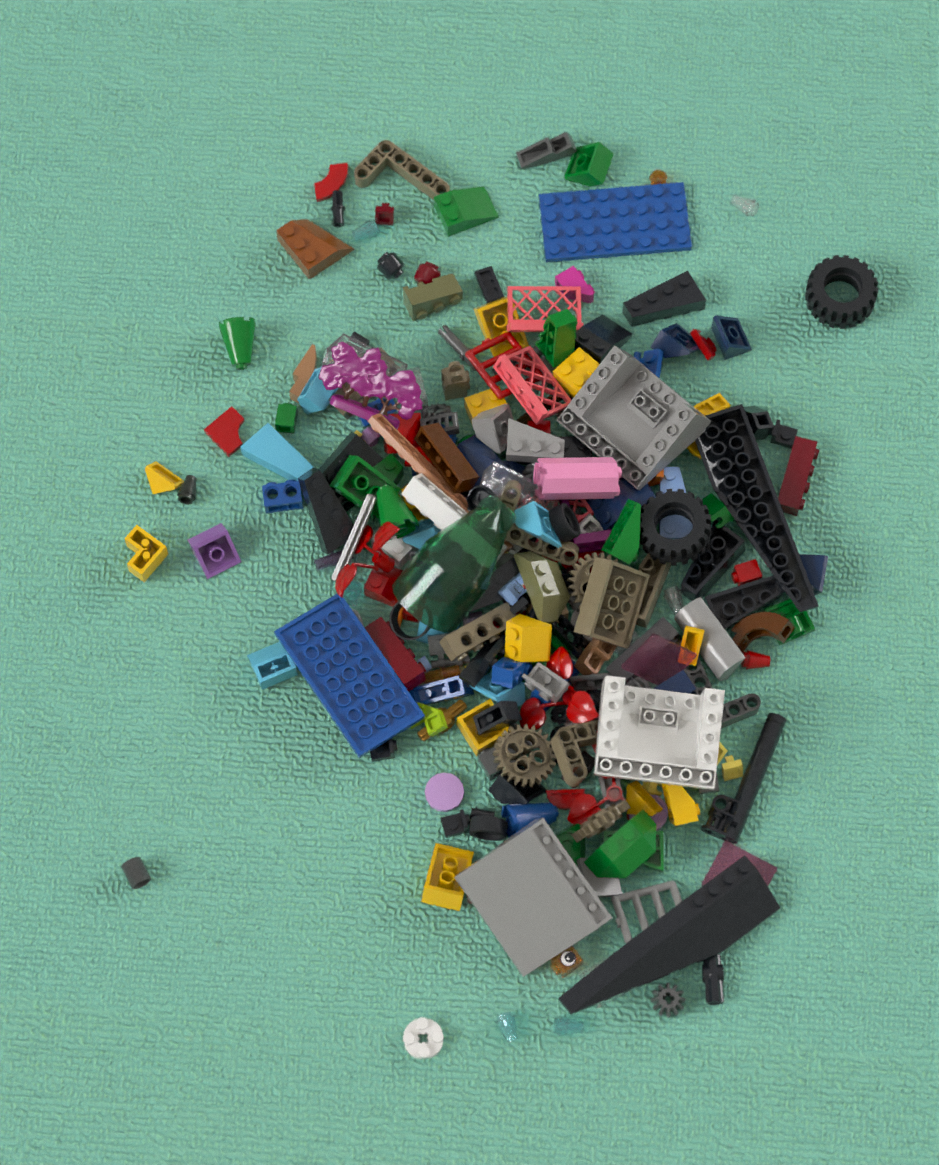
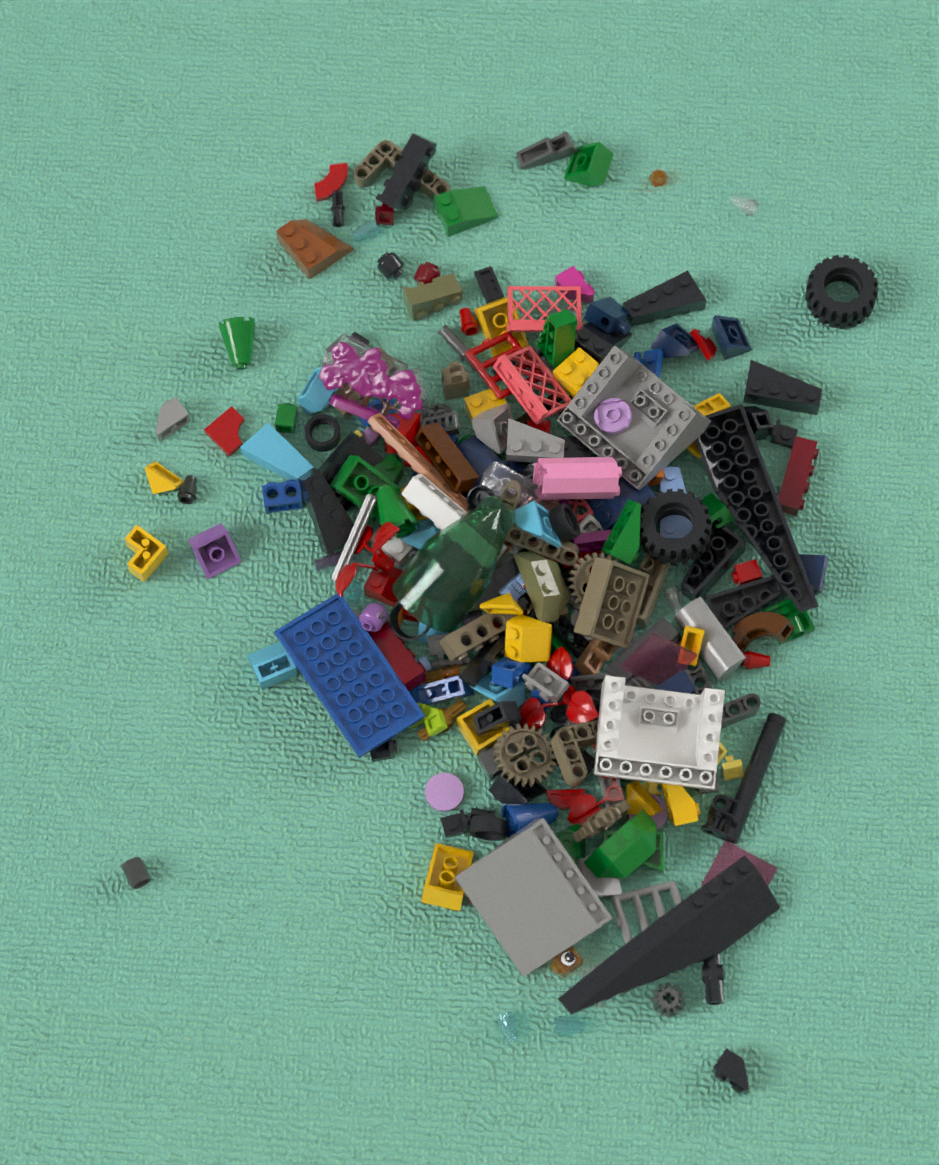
medium nougat slope [289,344,317,404] -> none
white plate [403,1017,444,1059] -> none
blue plate [539,182,692,263] -> none
none -> light grey slope [156,397,190,442]
none -> black tyre [305,414,341,452]
none -> medium lavender head [359,603,388,632]
none -> black wedge [375,133,437,210]
none -> red cone [459,307,479,336]
none -> yellow slope [480,592,523,615]
none -> dark blue torso [584,296,631,334]
none -> lavender tile [594,398,632,435]
none -> black slope [712,1048,750,1094]
none -> black wedge [743,360,822,415]

